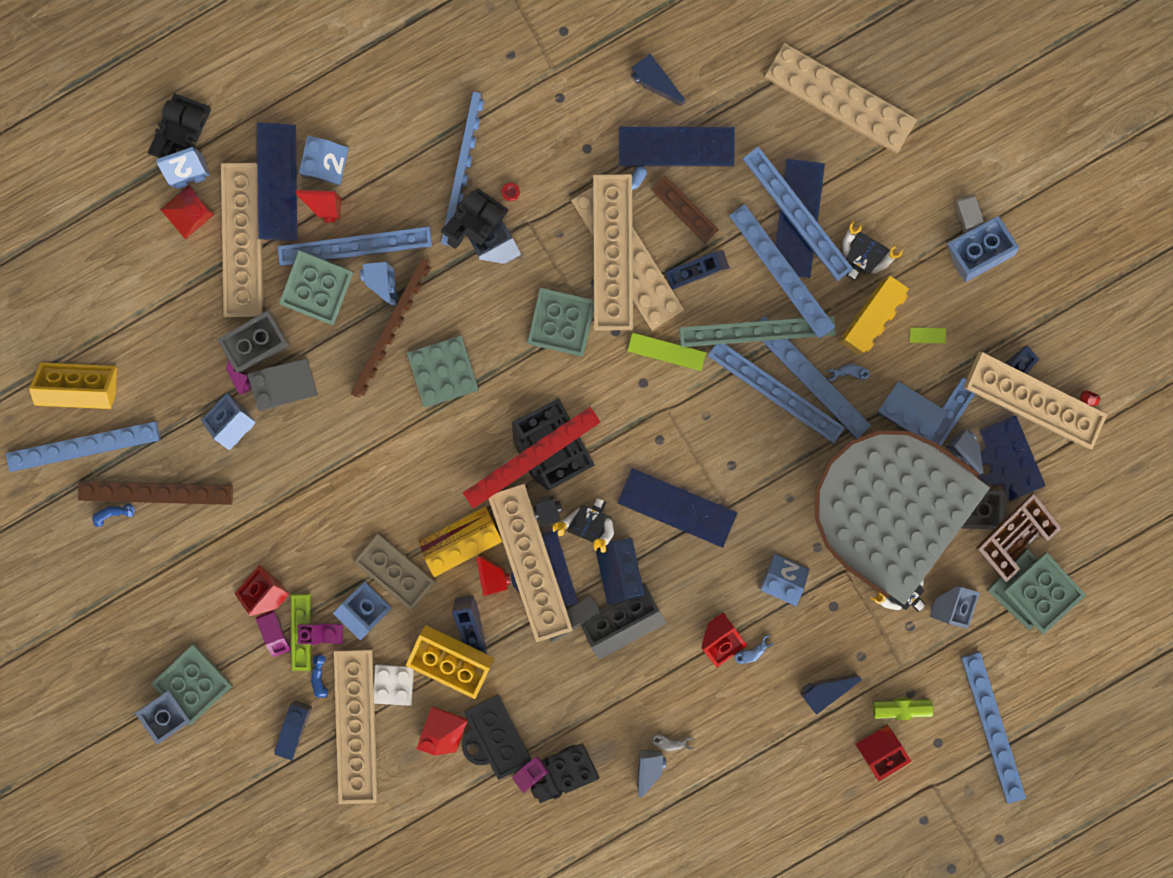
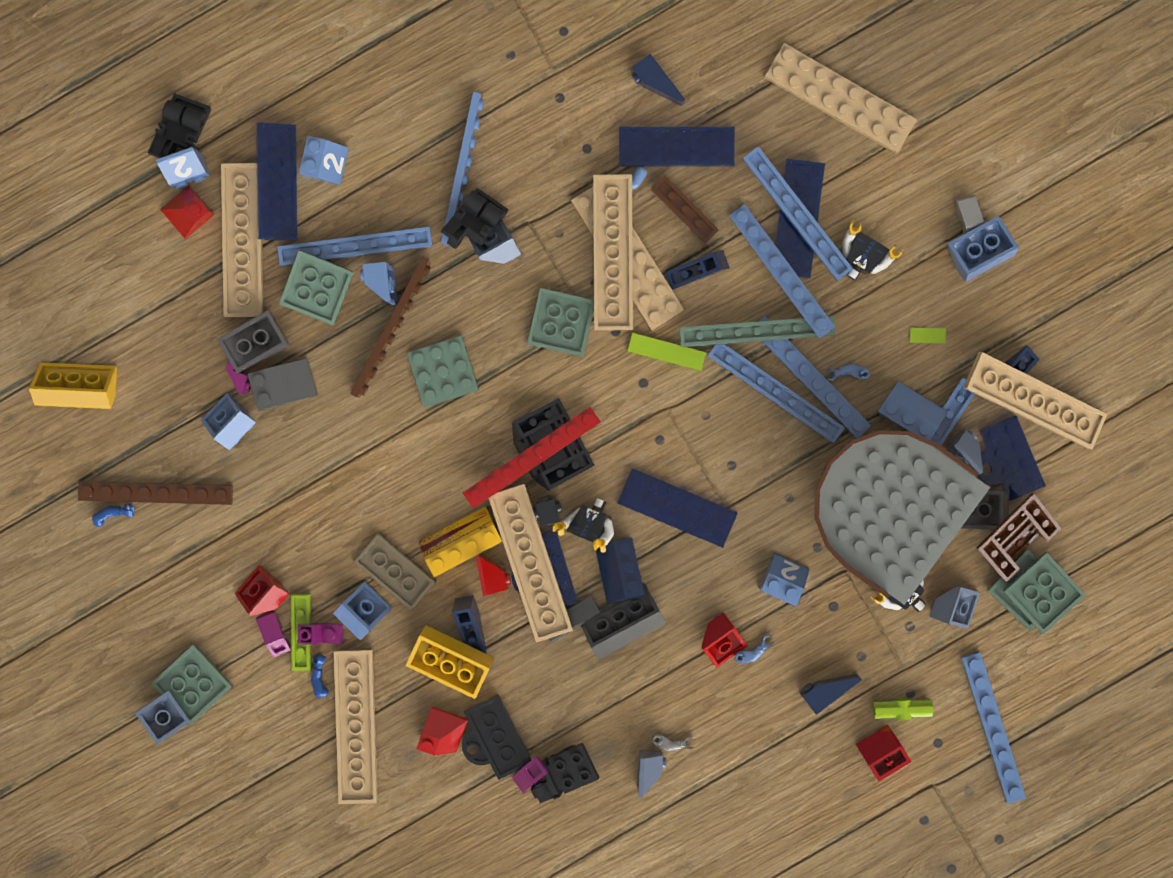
medium blue plate [6,422,161,472] -> none
dark blue slope [274,700,312,761] -> none
red slope [296,190,341,223] -> none
white plate [374,664,414,706] -> none
red tile [501,182,520,202] -> none
yellow brick [838,276,909,355] -> none
red tile [1079,390,1101,406] -> none

